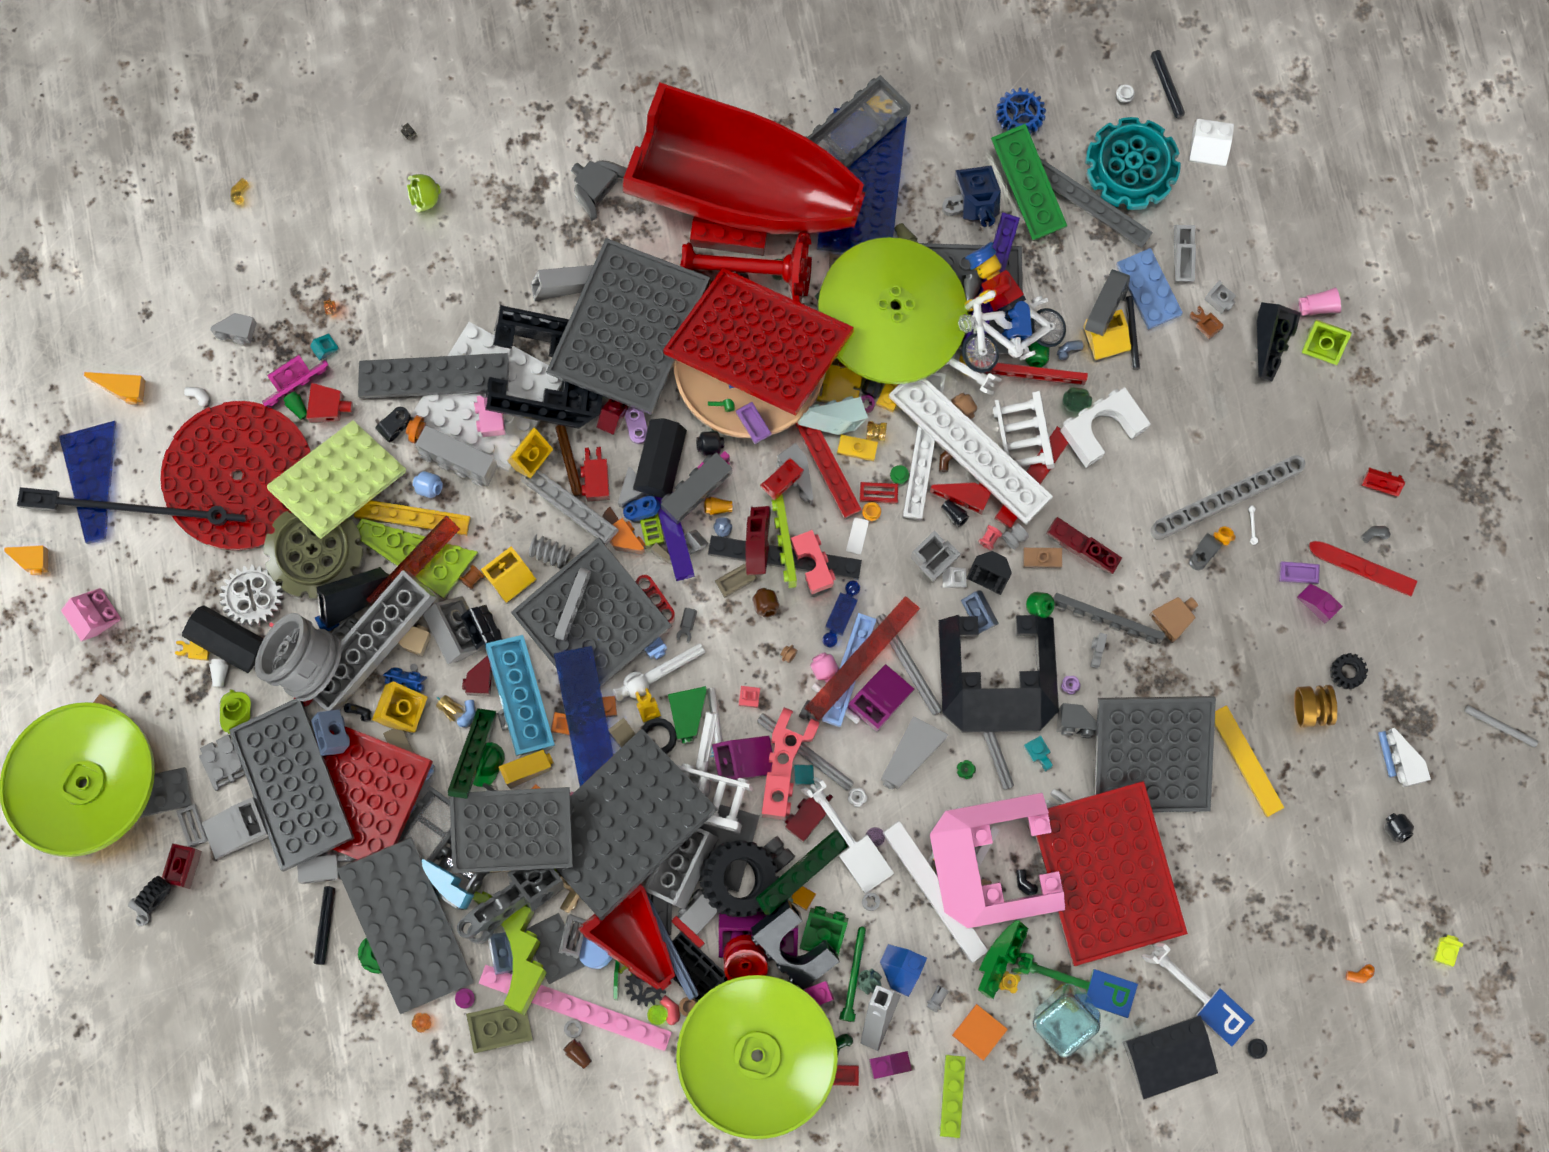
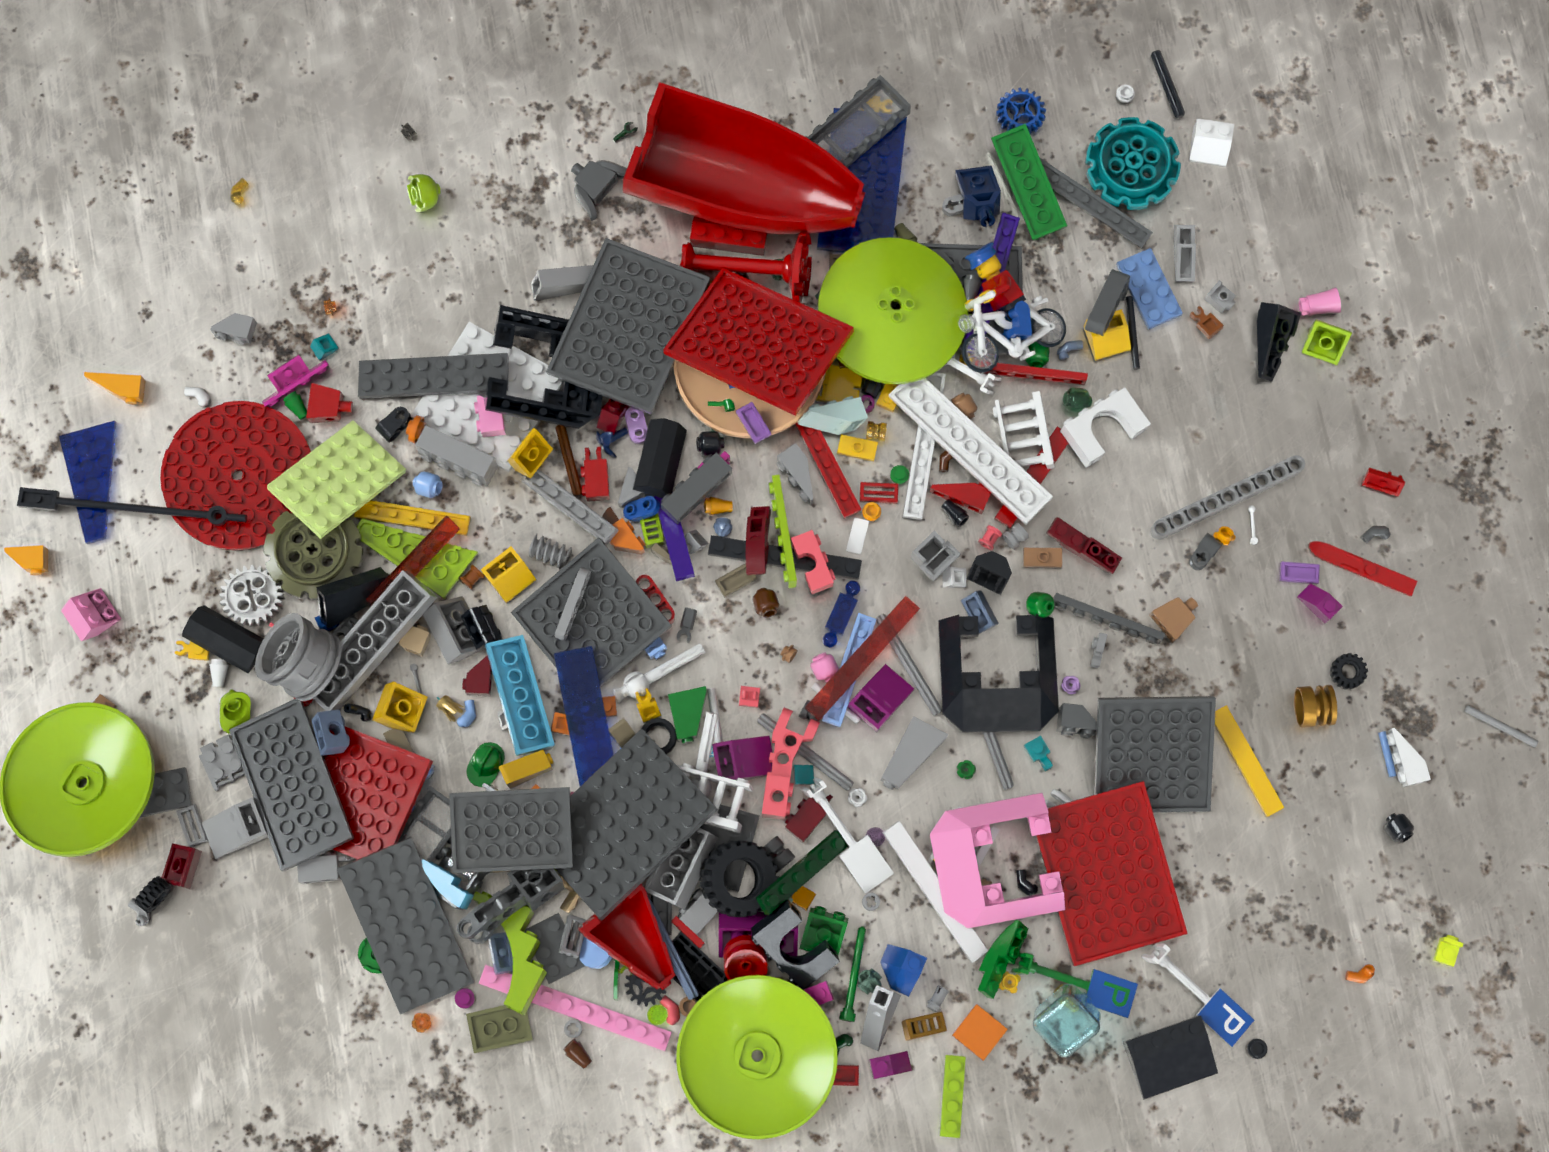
black axle [313,886,335,965] -> none
blue hinge [383,667,427,693] -> none
dark green plate [448,708,497,799] -> none
red hinge [760,458,804,501] -> none
none -> dark blue plant [596,427,628,458]
none -> dark green hand [613,122,638,142]
none -> pearl gold slope [901,1011,947,1041]

